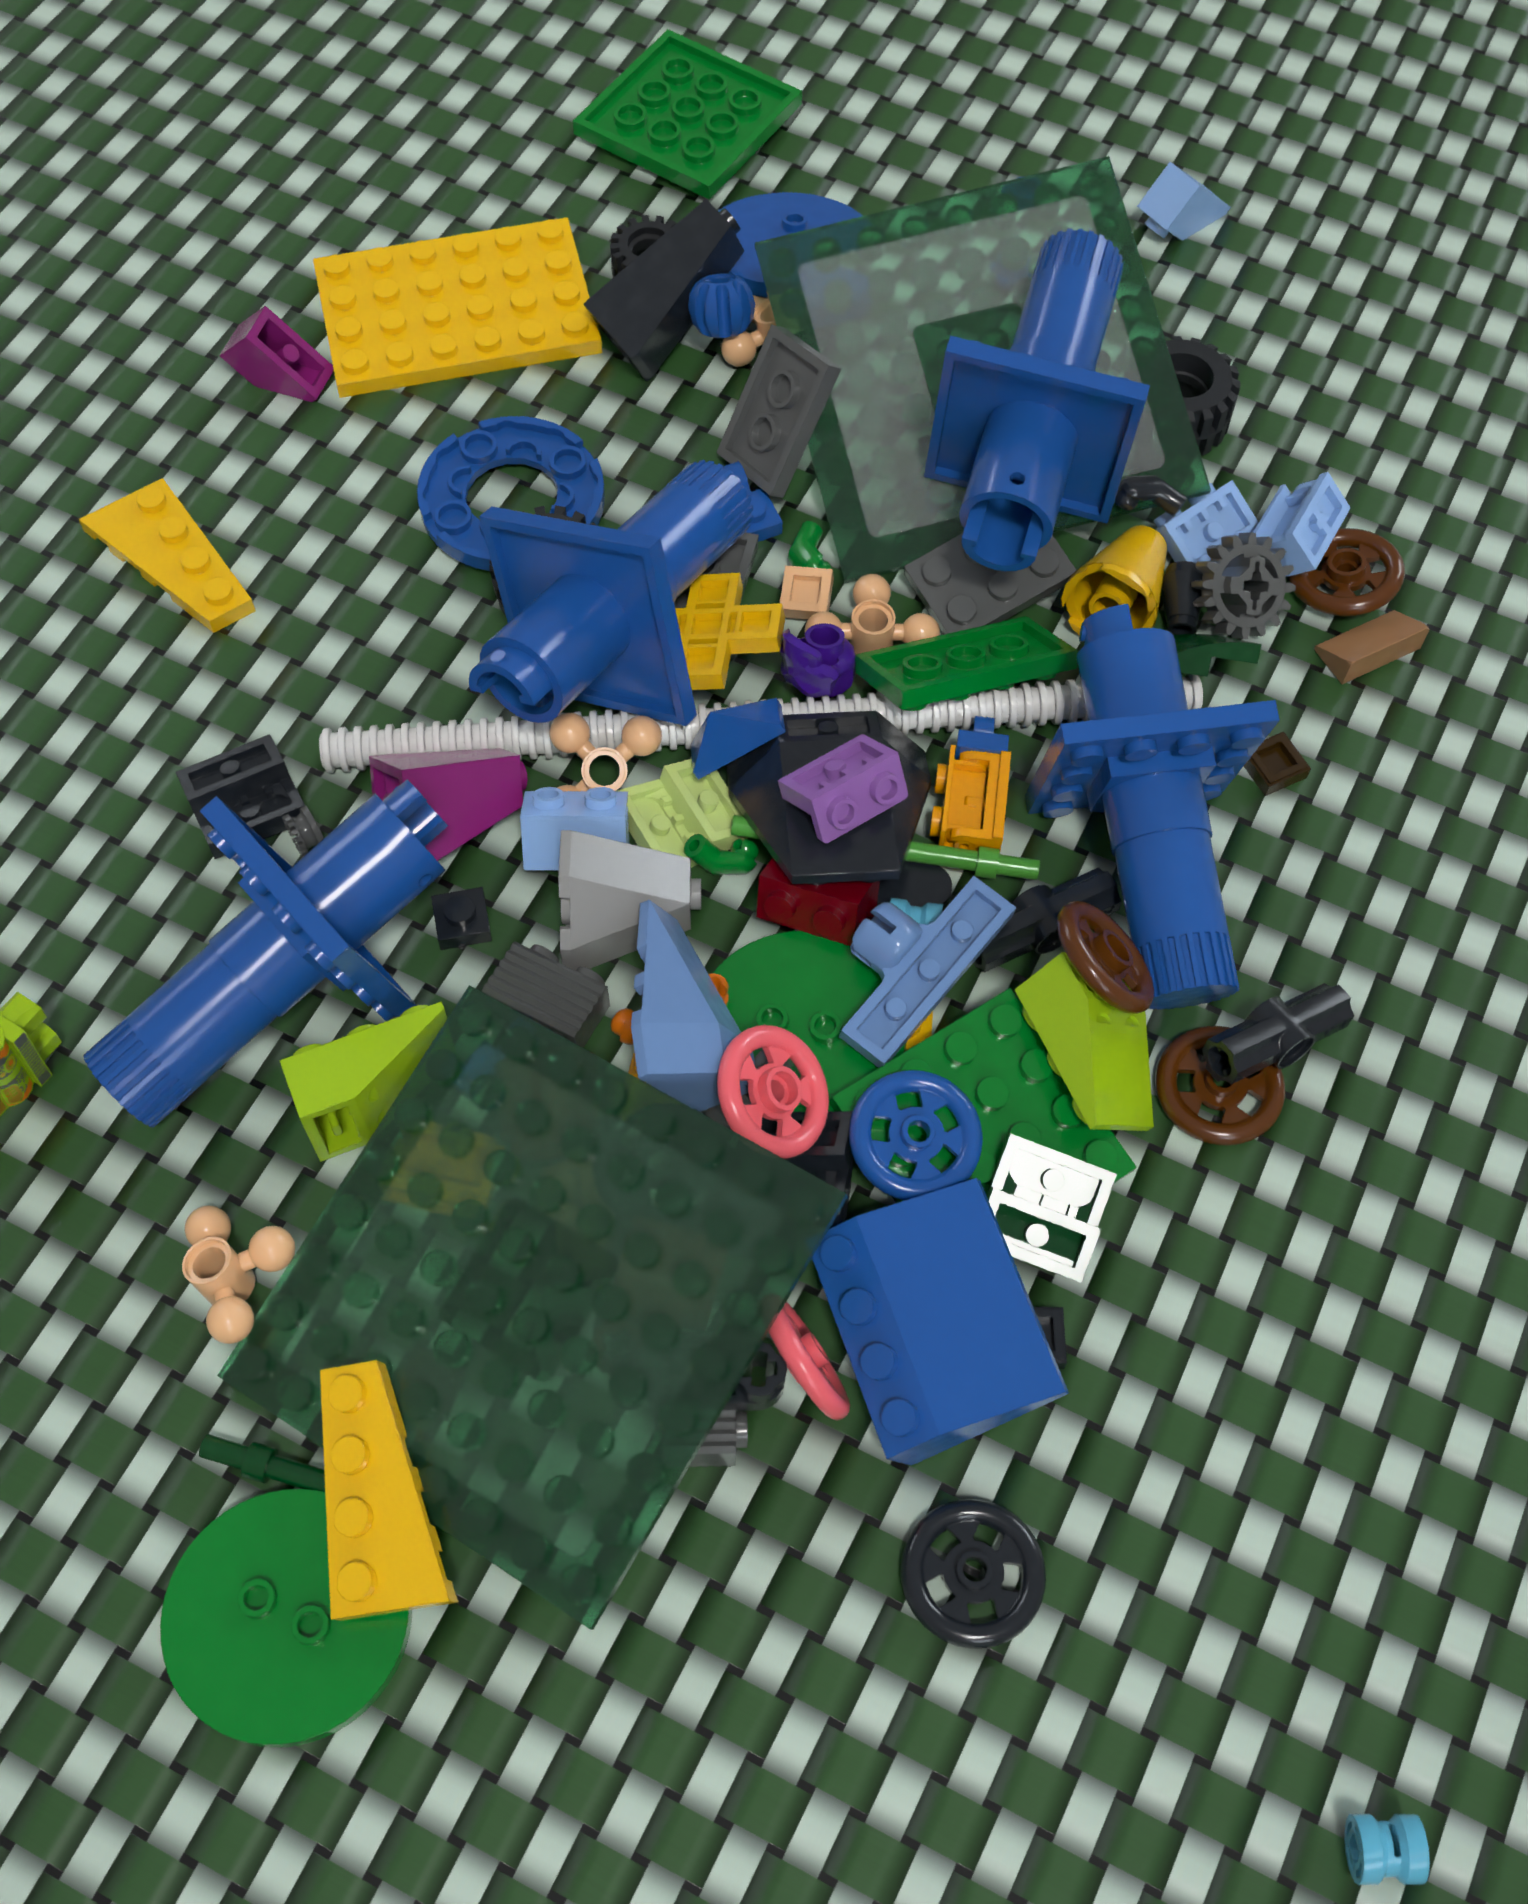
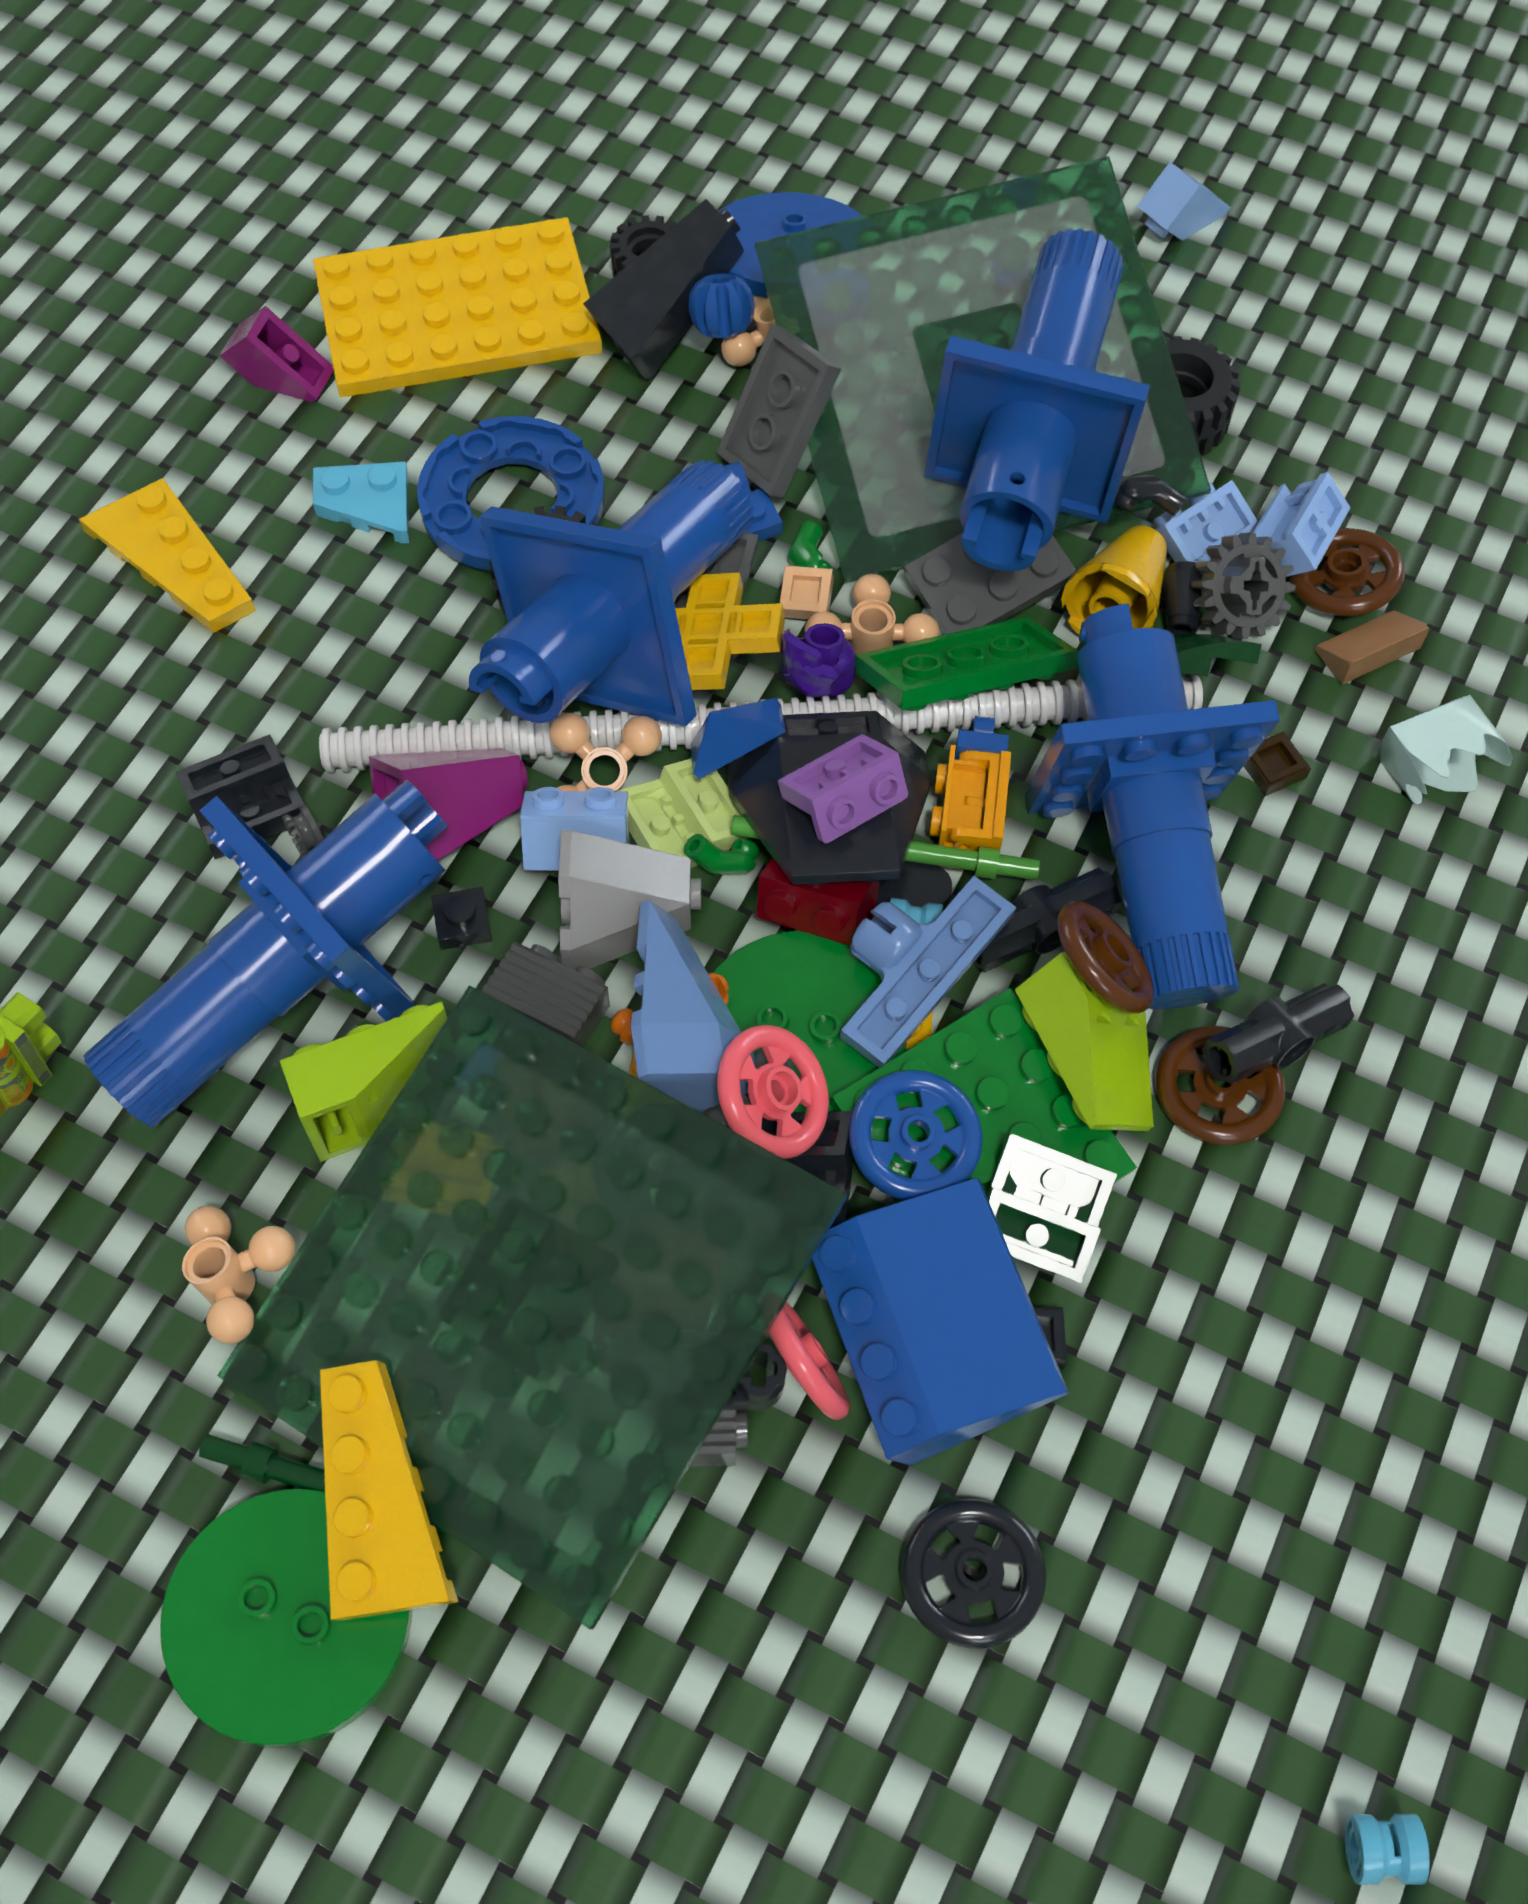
green plate [573,29,802,200] -> none
none -> medium azure wing [313,462,410,543]
none -> light aqua piece [1377,695,1513,805]

